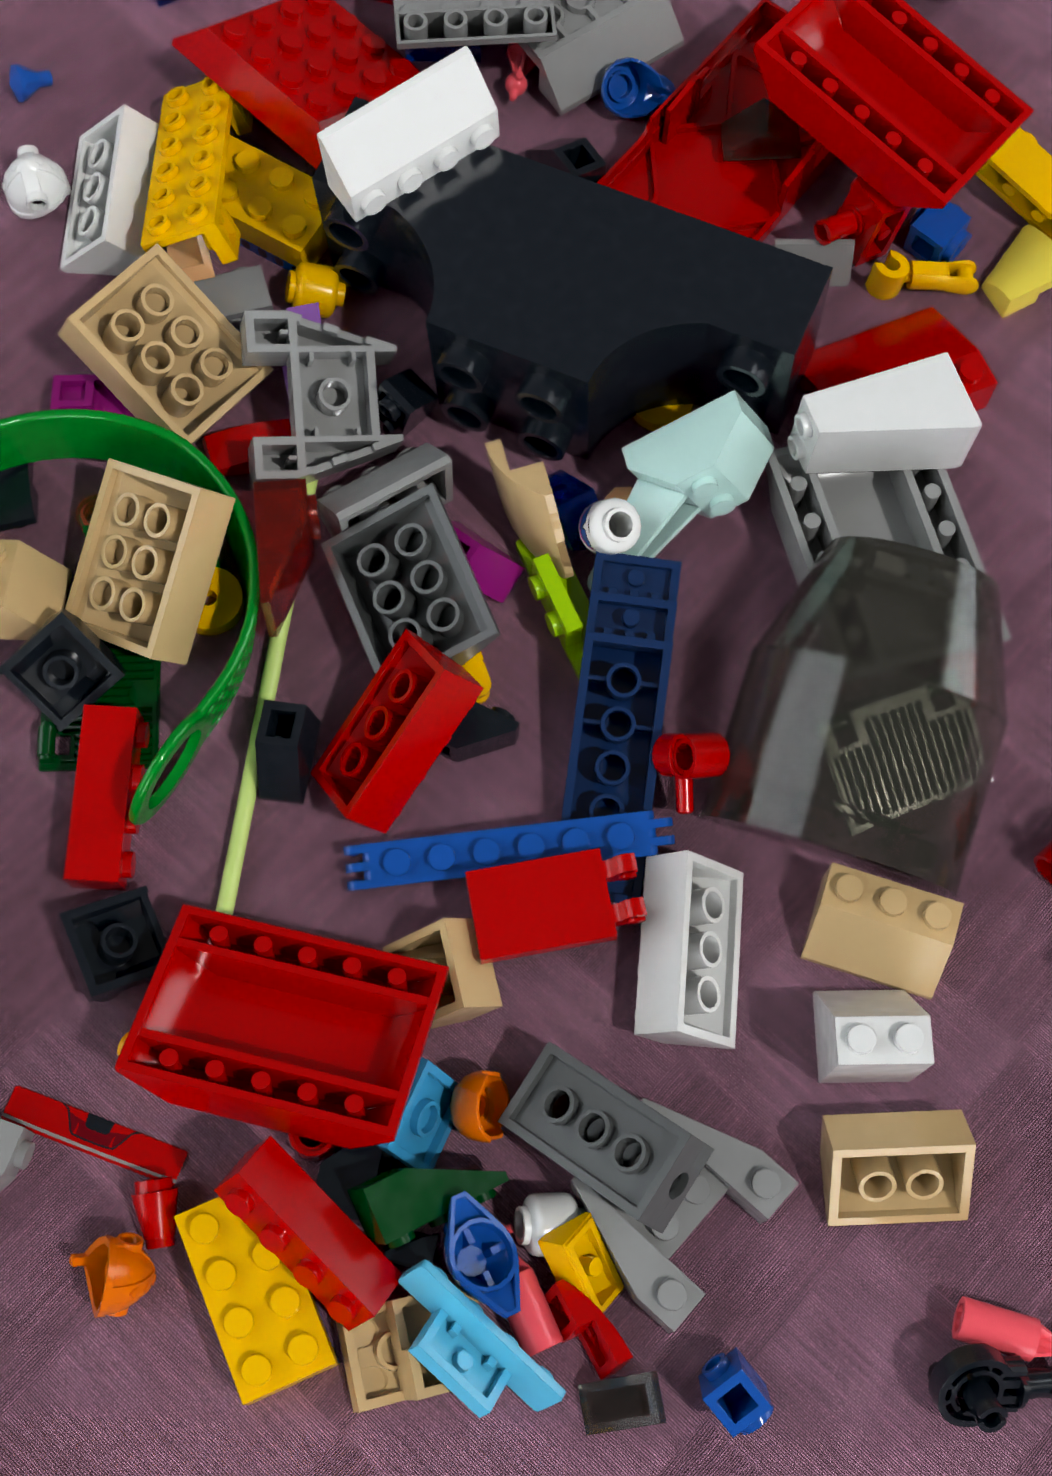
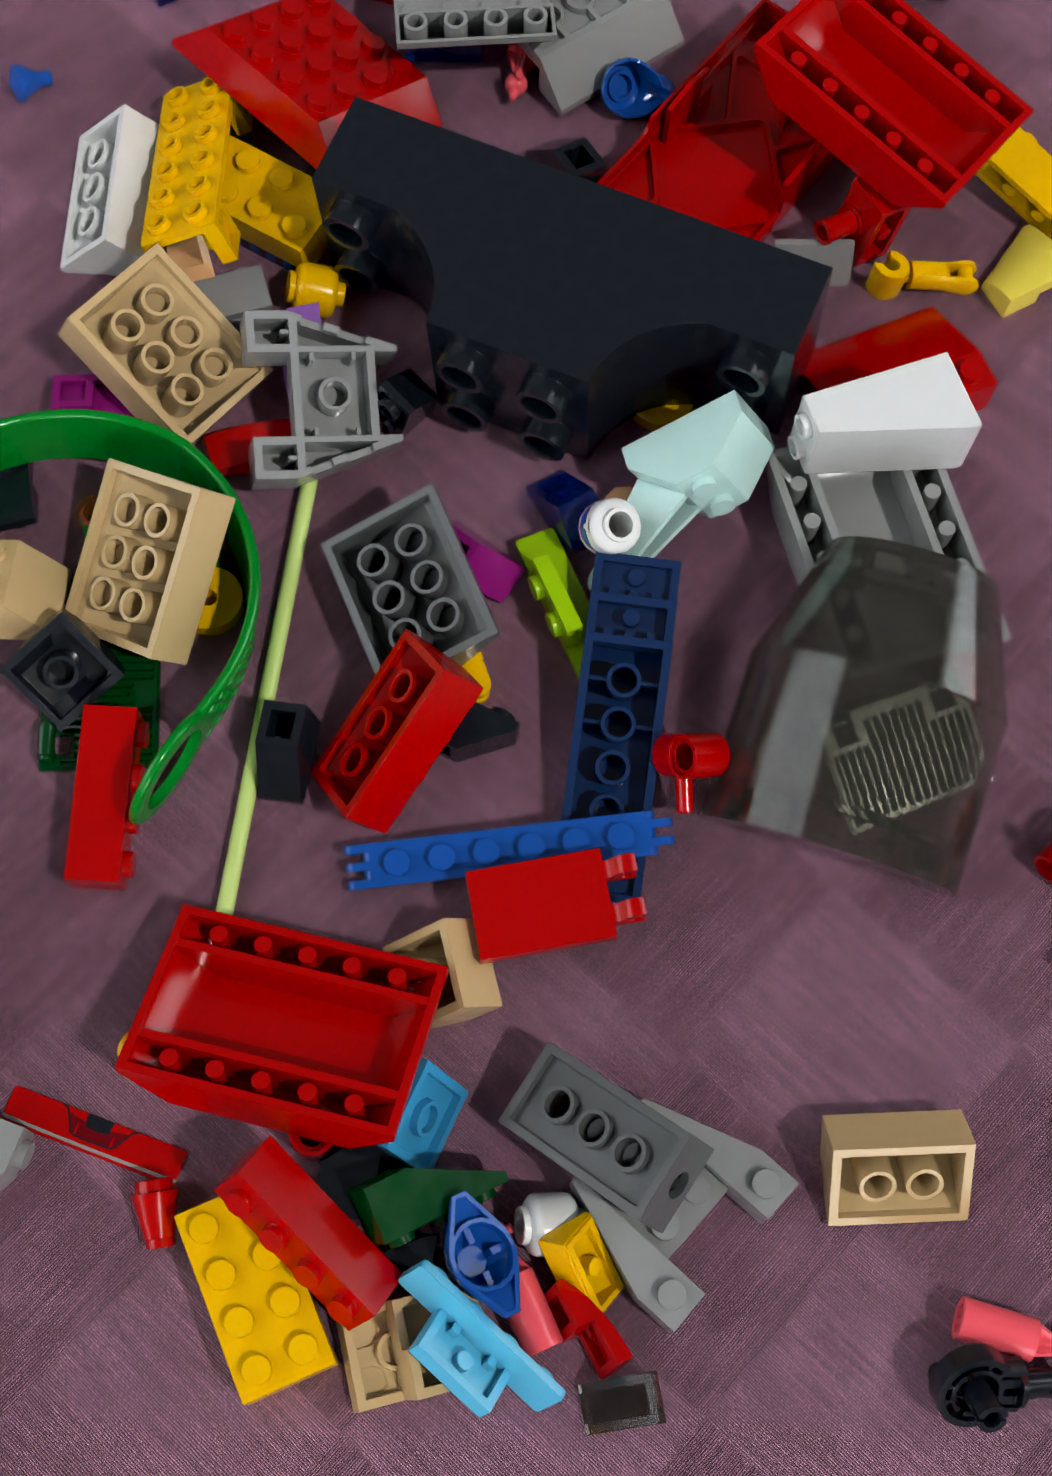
white helmet [2,145,72,219] -> none
black slope [57,886,167,1003] -> none
orange helmet [69,1232,157,1318] -> none
clear red slope [253,479,322,637] -> none
white slope [317,46,500,222] -> none
light grey slope [317,442,453,537] -> none
orange hair [449,1070,510,1143] -> none
tan slope [484,439,574,579] -> none
white slope [634,850,744,1049] -> none
blue brick [698,1347,774,1438] -> none
clear smoke slope [720,97,802,161] -> none
tan slope [800,862,964,1000] -> none
white slope [812,990,934,1083] -> none
blue brick [903,202,972,262] -> none

